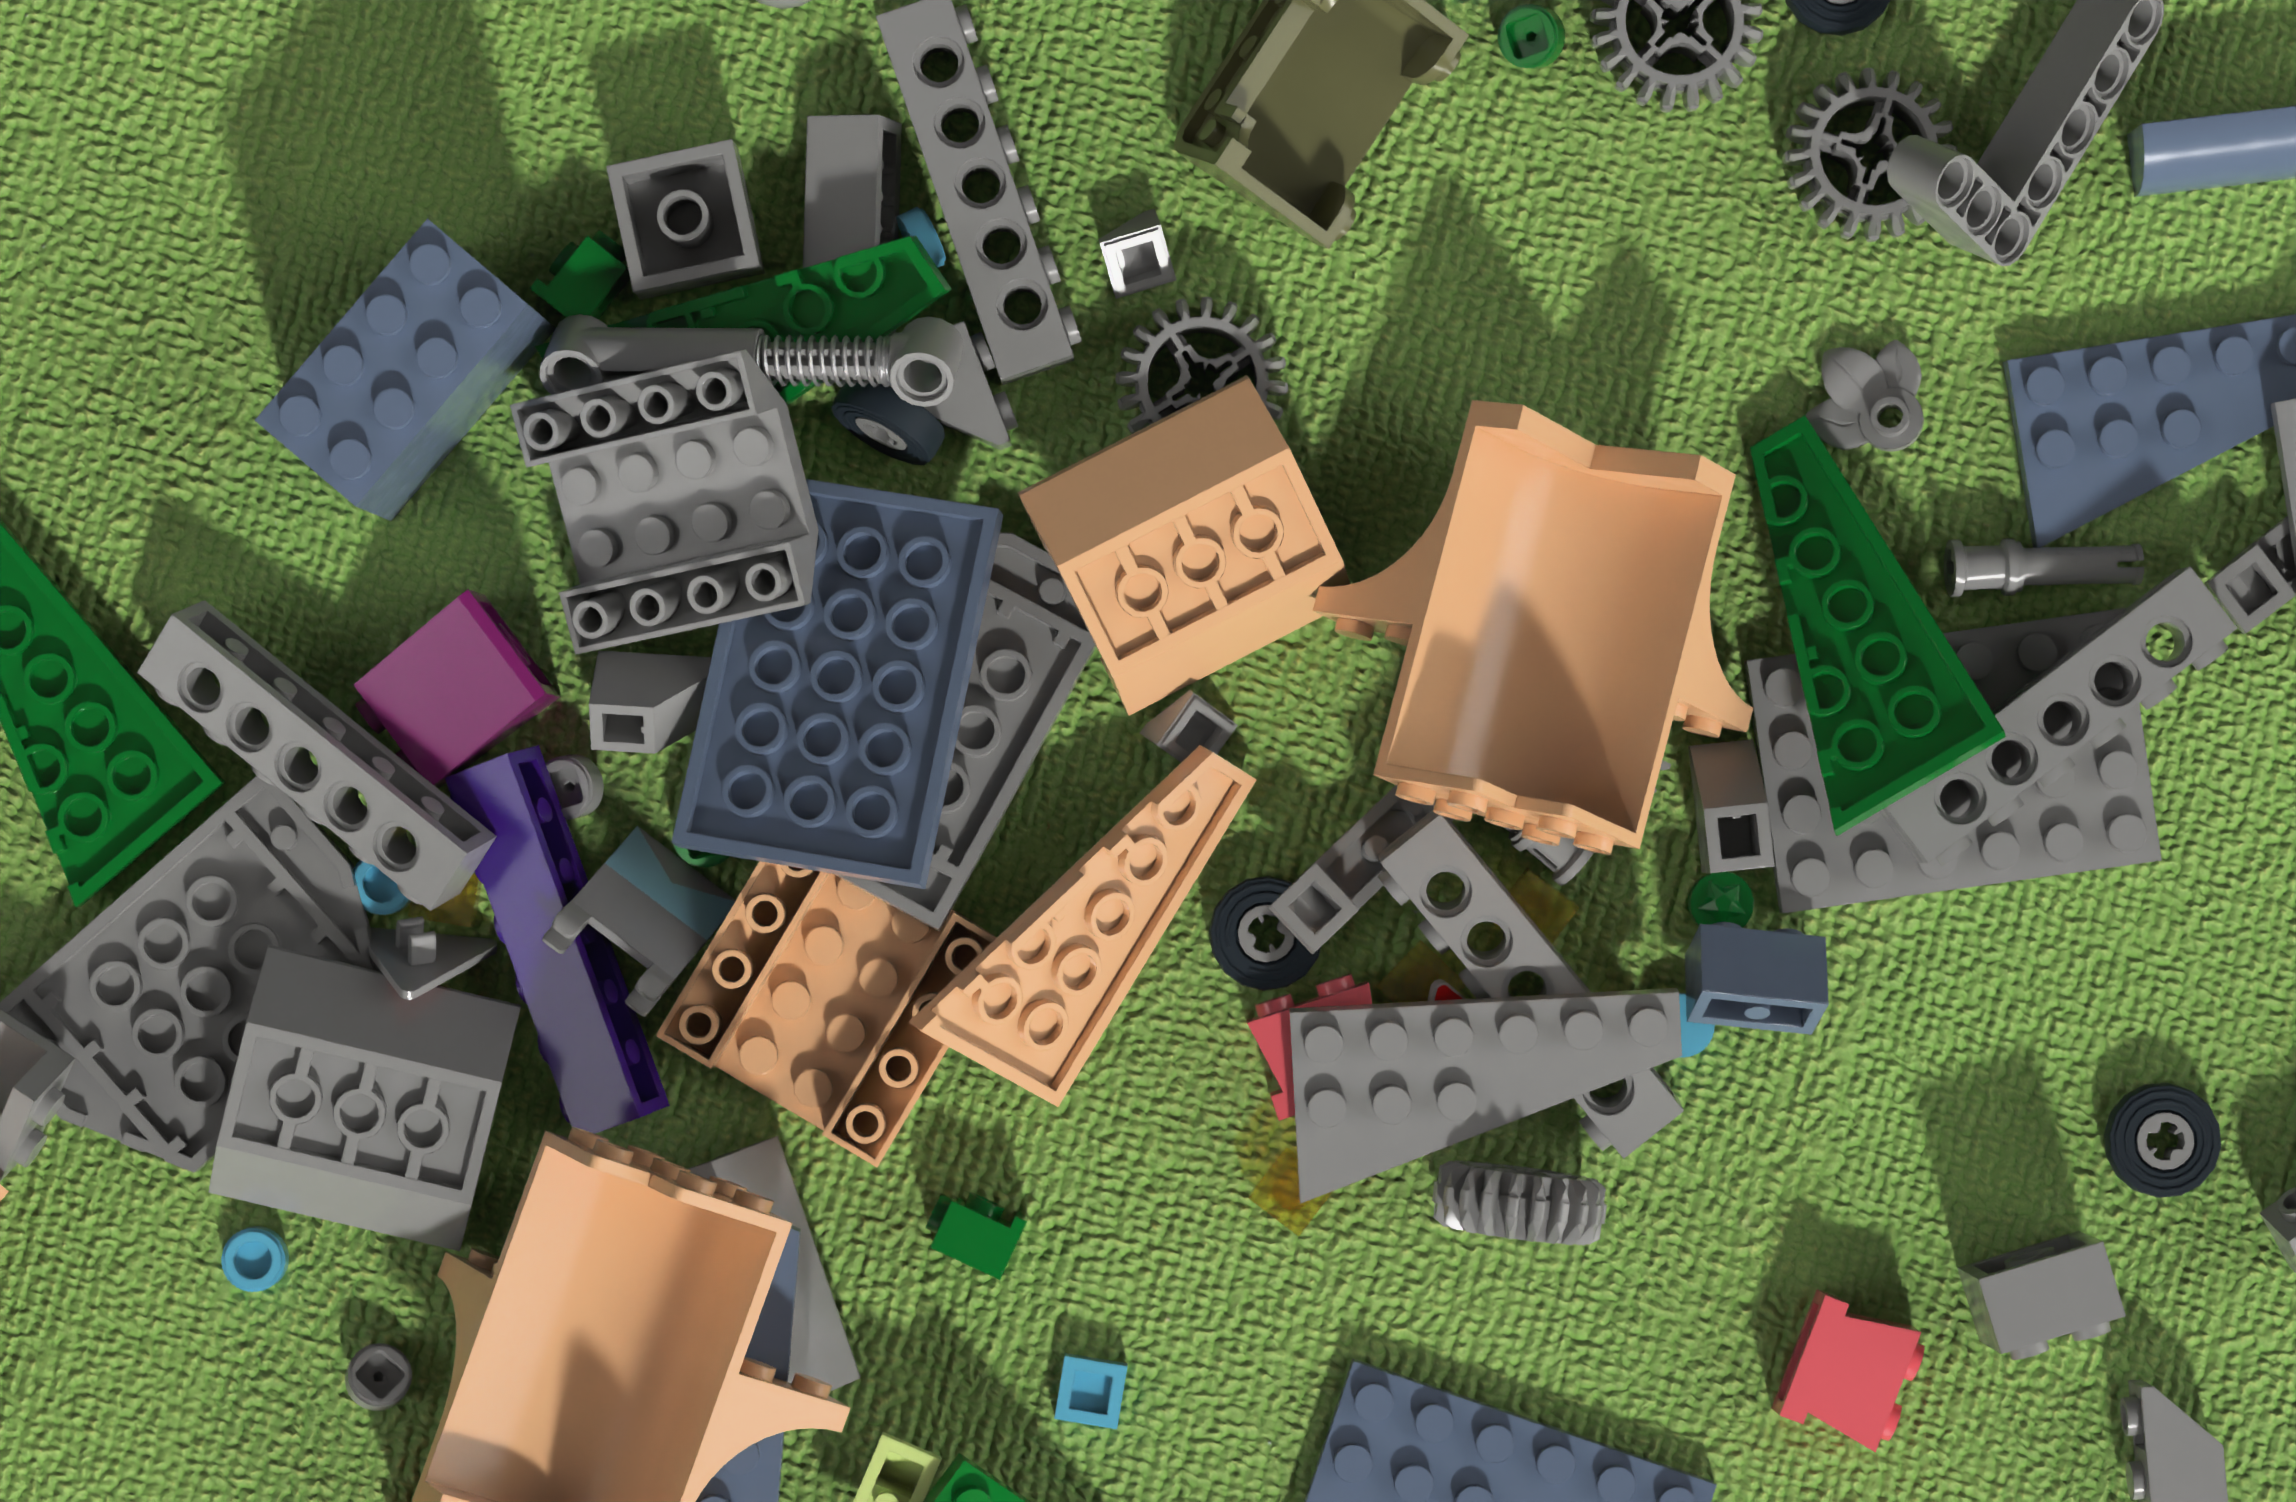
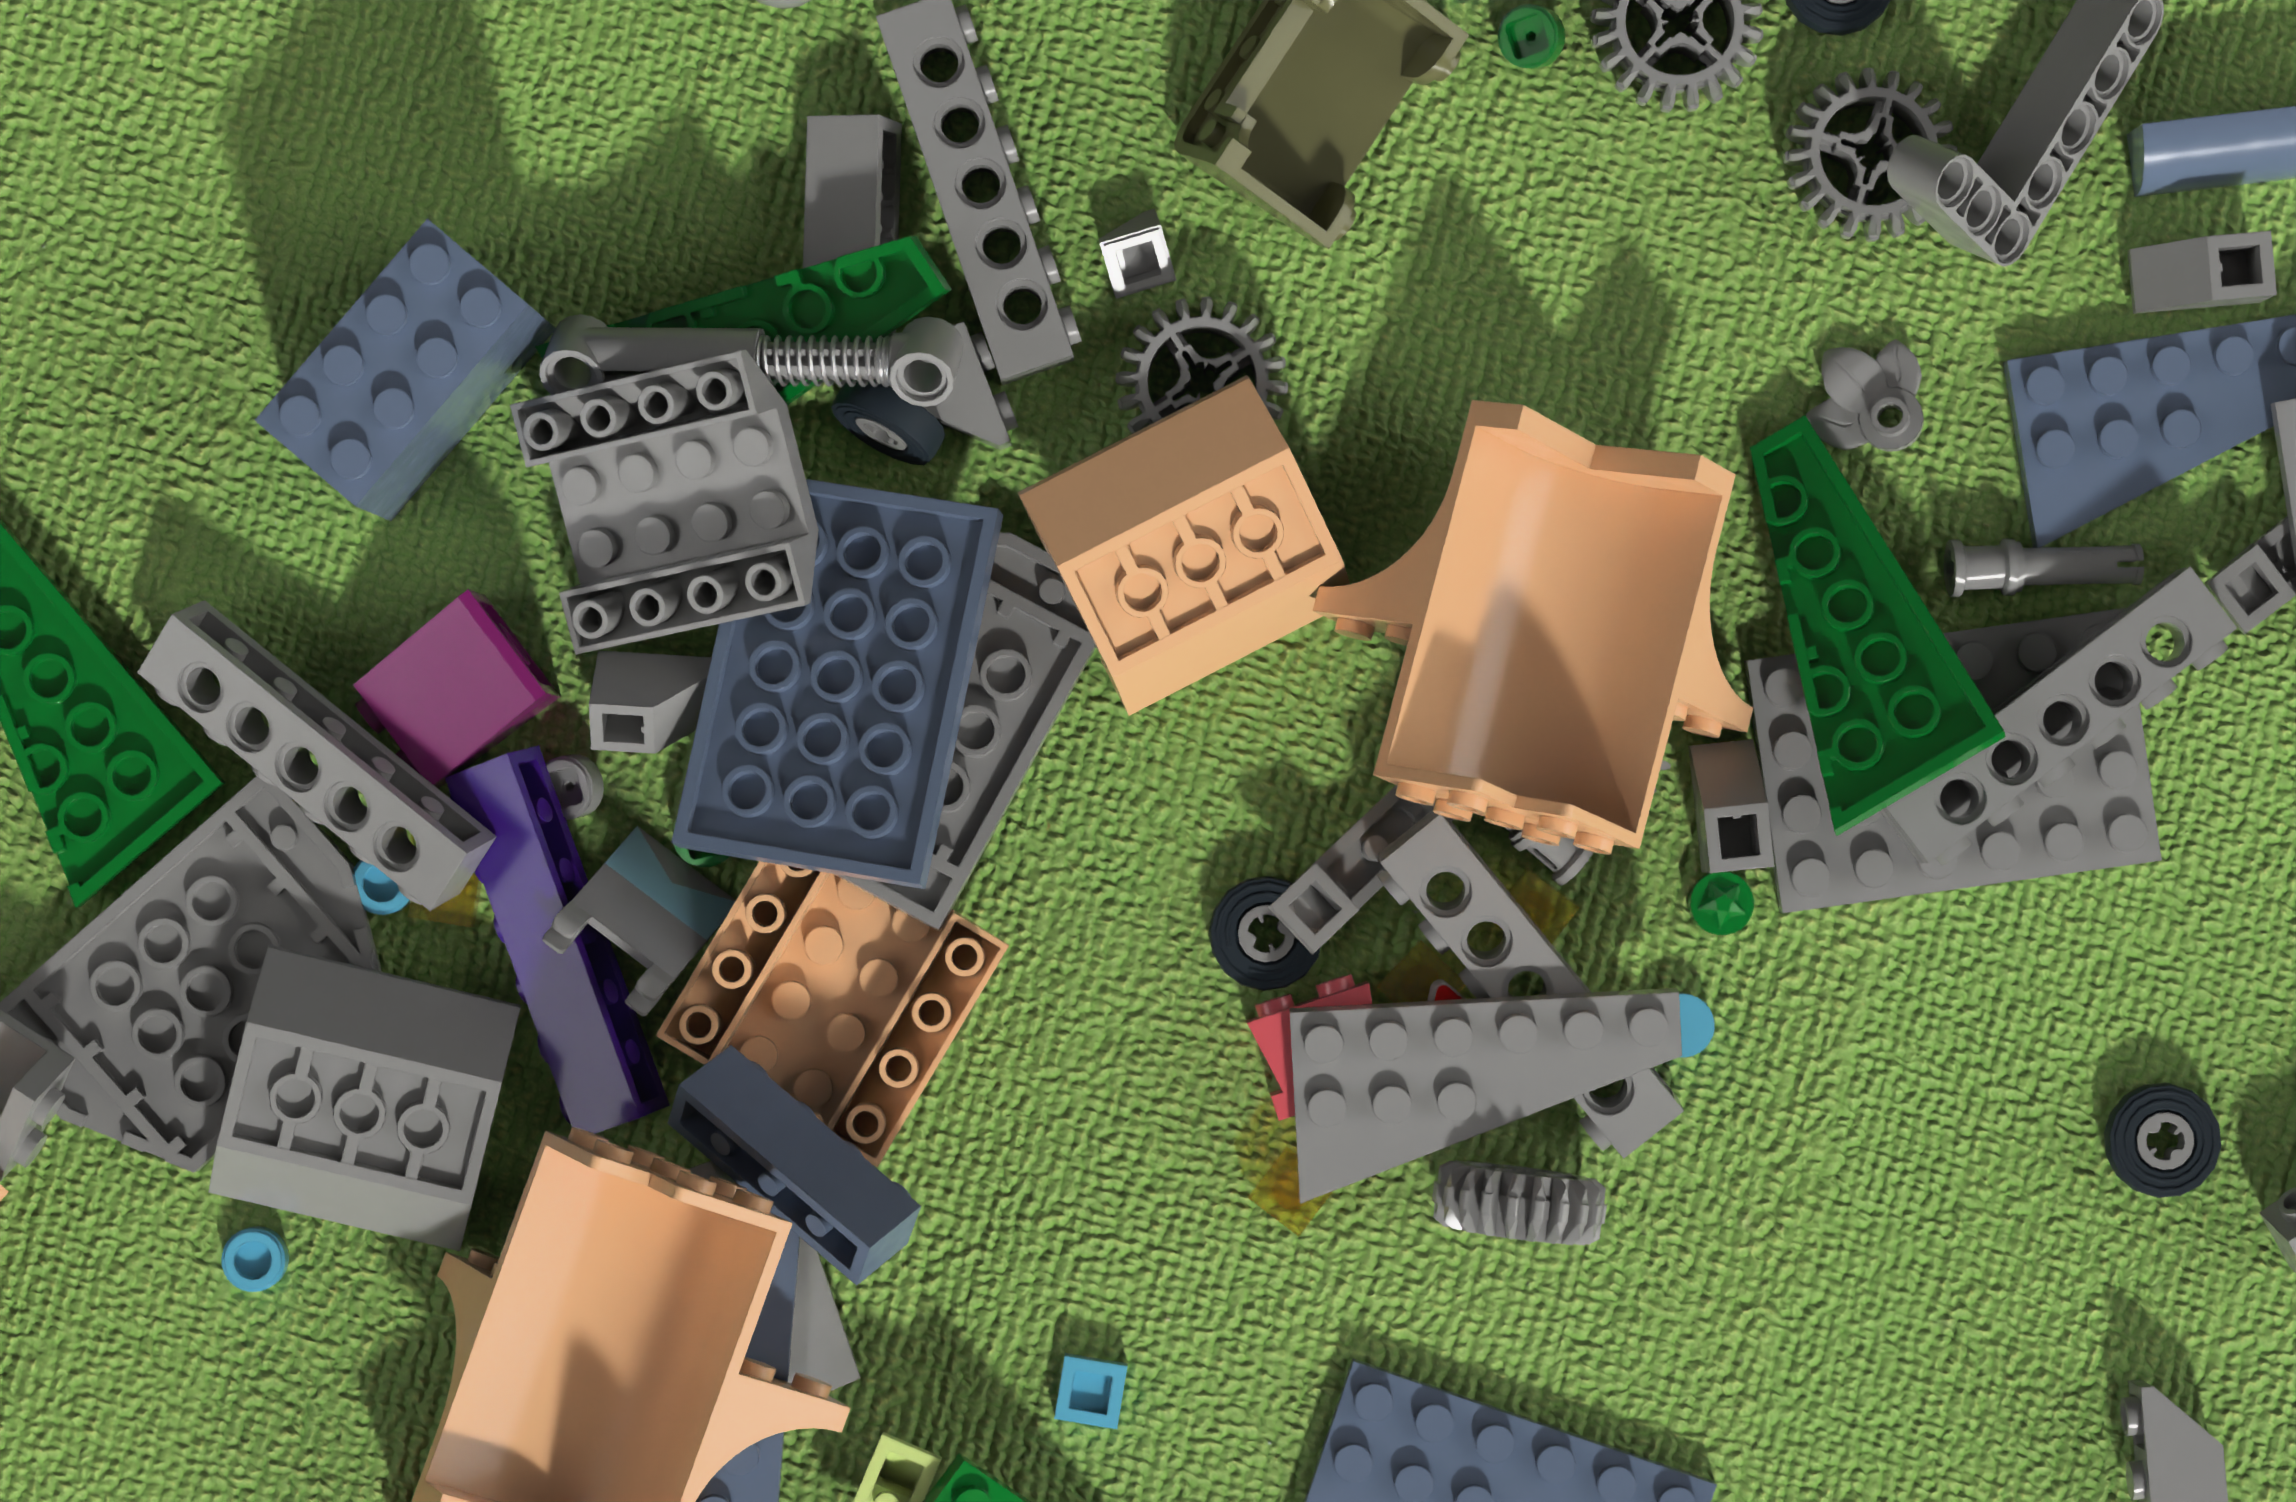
light grey tile [345,1343,412,1411] -> none
light grey piece [368,917,497,1000] -> none
green brick [530,229,630,320] -> none
light grey brick [606,139,765,300] -> none
medium azure tile [896,207,946,268] -> none
light nougat wing [909,745,1257,1107] -> none
green brick [925,1192,1029,1280] -> none
light grey slope [1140,690,1238,762] -> none
sand blue brick [1685,922,1829,1035] -> none
coral hips [1771,1289,1925,1452] -> none
light grey brick [1957,1231,2126,1360] -> none
none -> sand blue brick [668,1045,921,1286]
none -> light grey slope [2127,231,2277,314]

